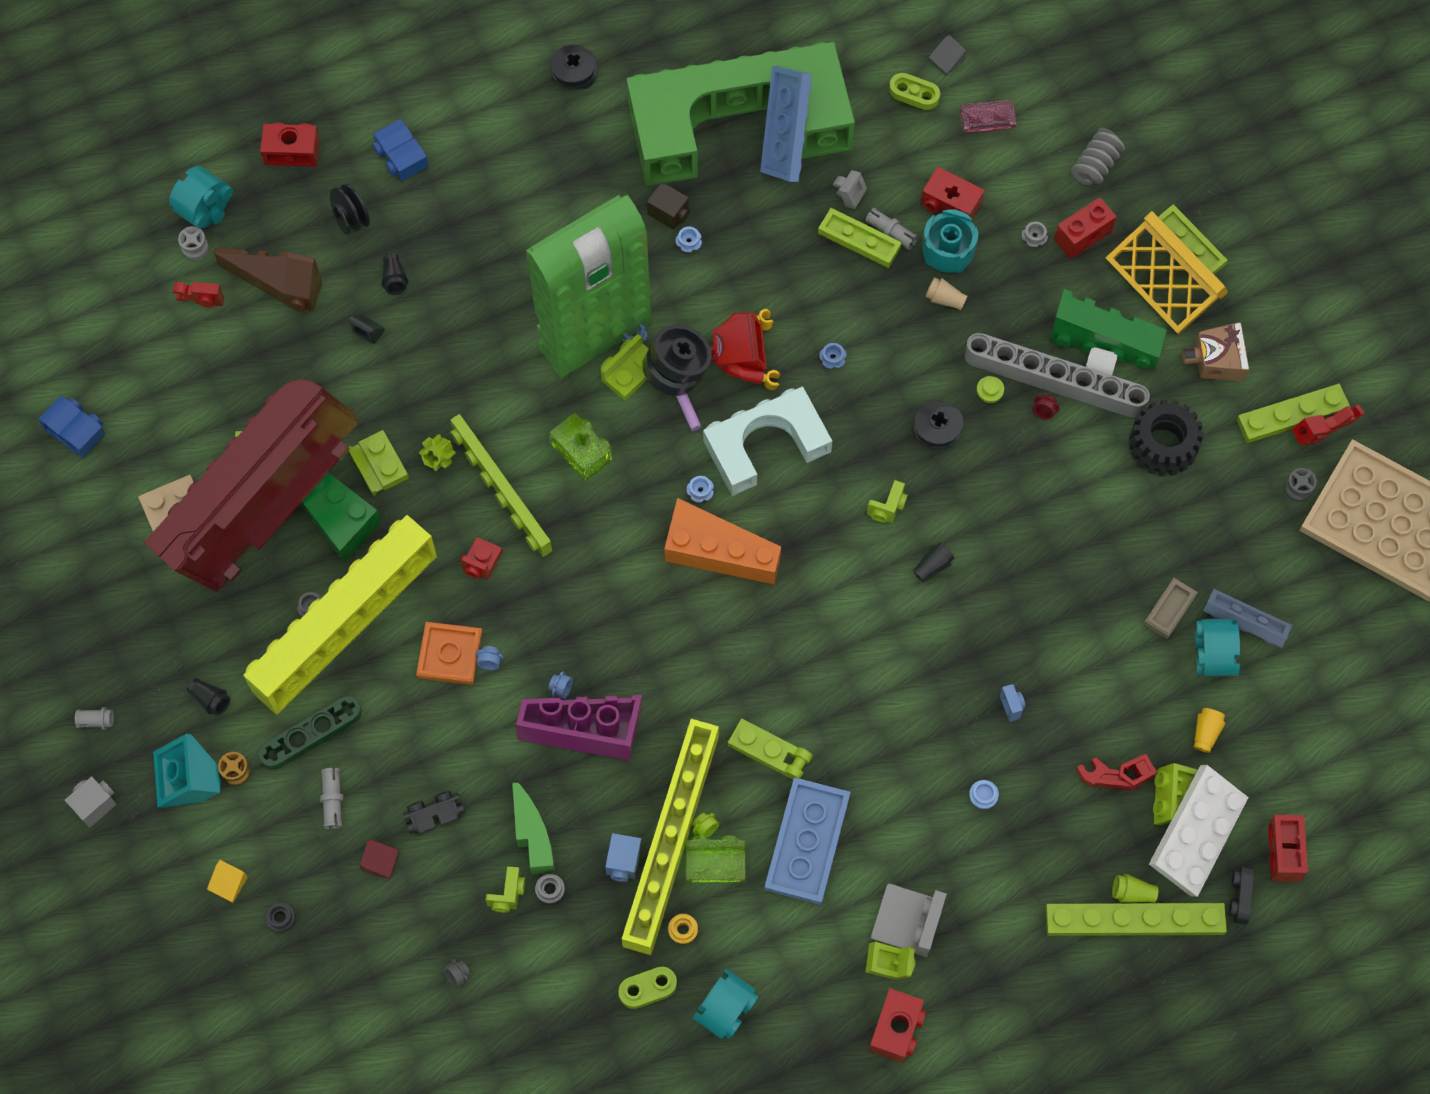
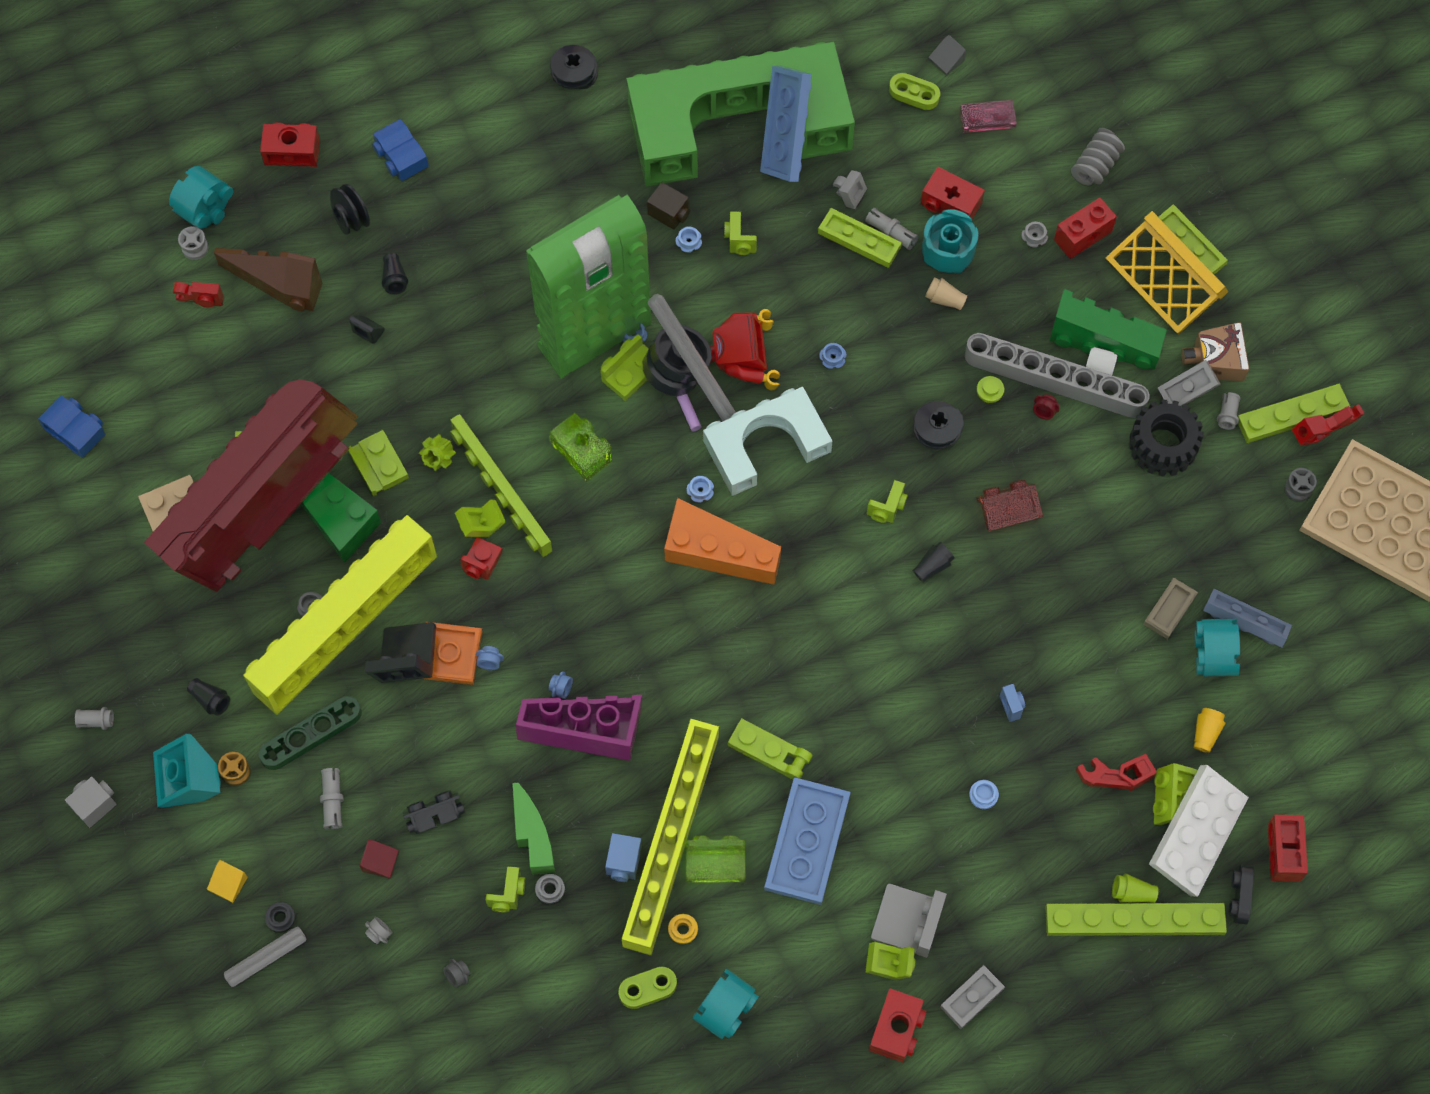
lime plate [692,813,719,840] -> none
none -> light grey axle [224,927,306,987]
none -> black bracket [365,622,436,683]
none -> light grey plate [365,917,392,944]
none -> lime bracket [455,500,505,537]
none -> light grey axle [648,294,736,421]
none -> lime bracket [724,212,757,255]
none -> light grey plate [940,965,1005,1029]
none -> clear red bracket [976,480,1043,531]
none -> light grey plate [1158,360,1221,407]
none -> light grey pin [1217,392,1240,430]

